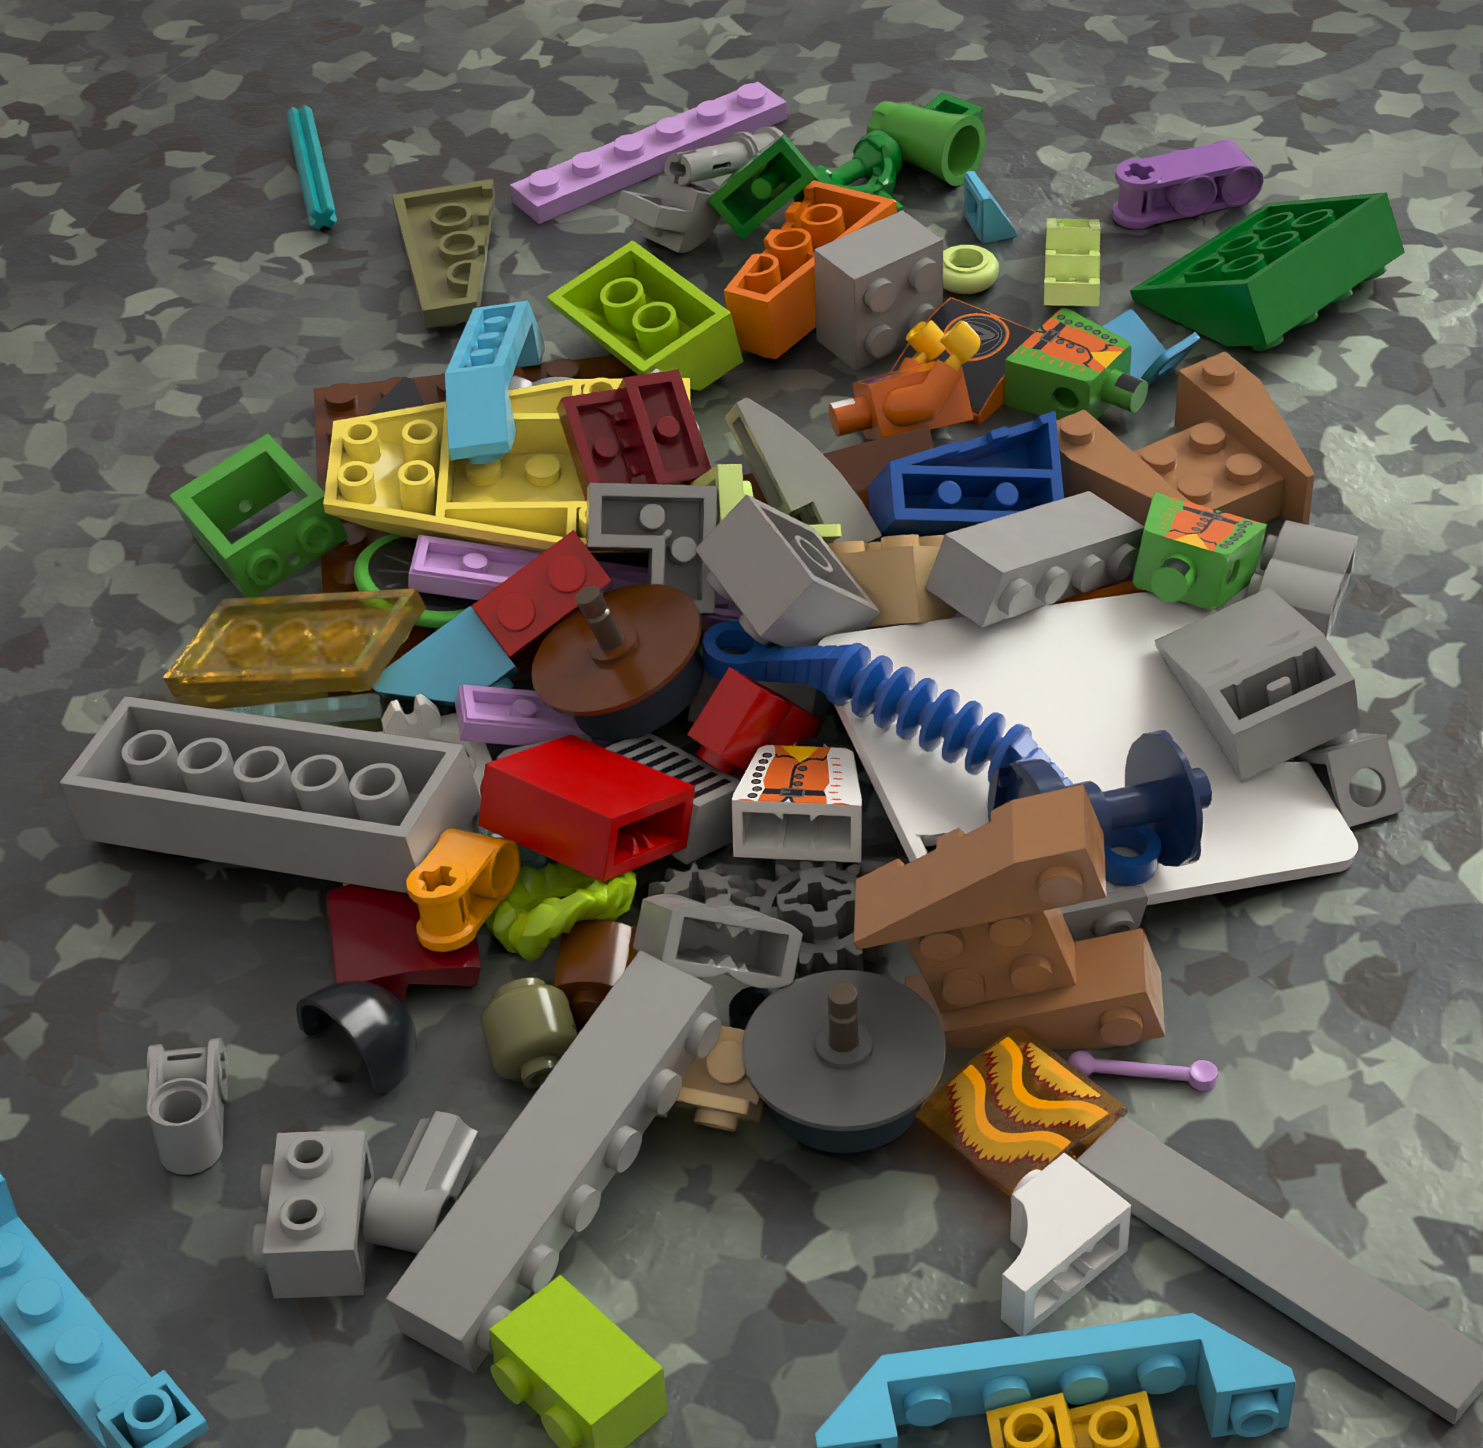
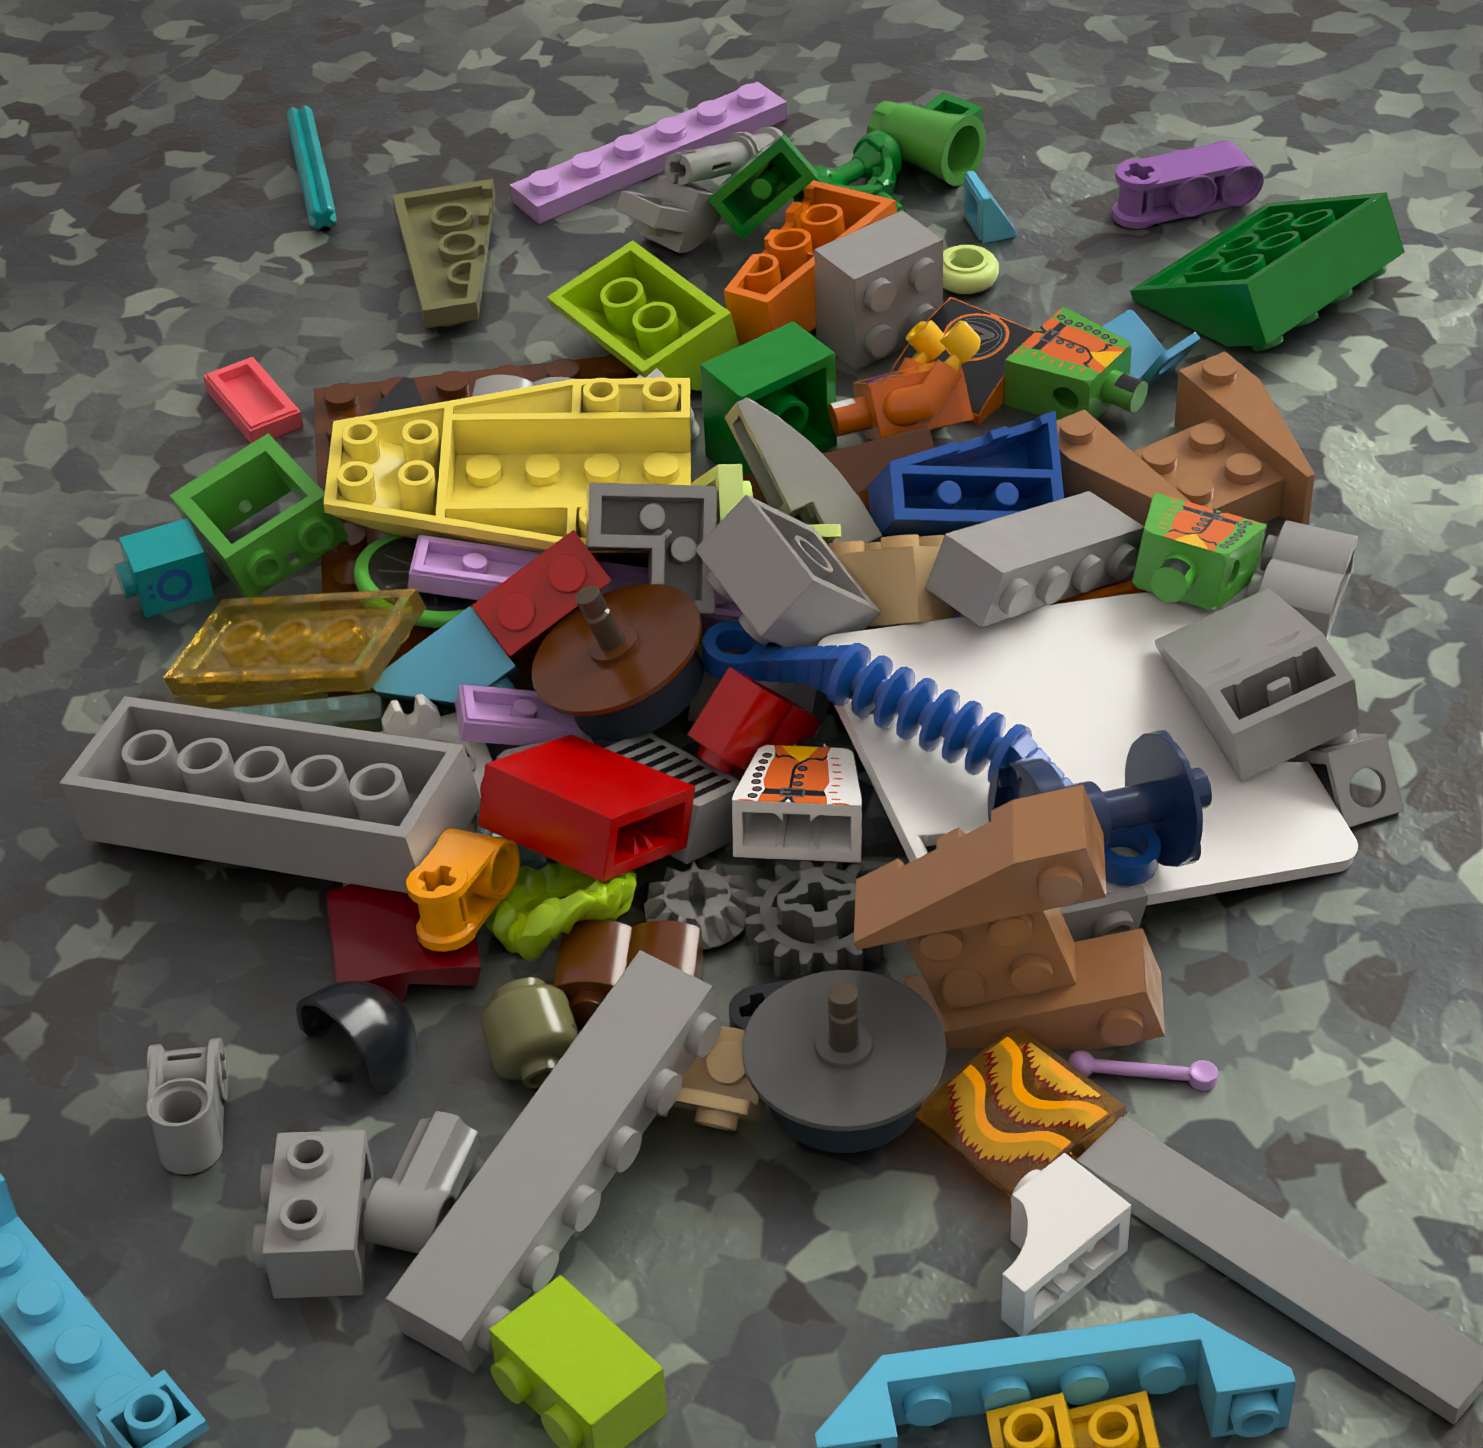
medium azure slope [445,301,545,464] -> none
dark red slope [557,369,711,501] -> none
light grey brick [633,894,803,988] -> none
yellowish green slope [1044,218,1101,306] -> none
none -> teal brick [115,518,214,618]
none -> coral tile [203,357,303,444]
none -> green brick [700,321,837,475]

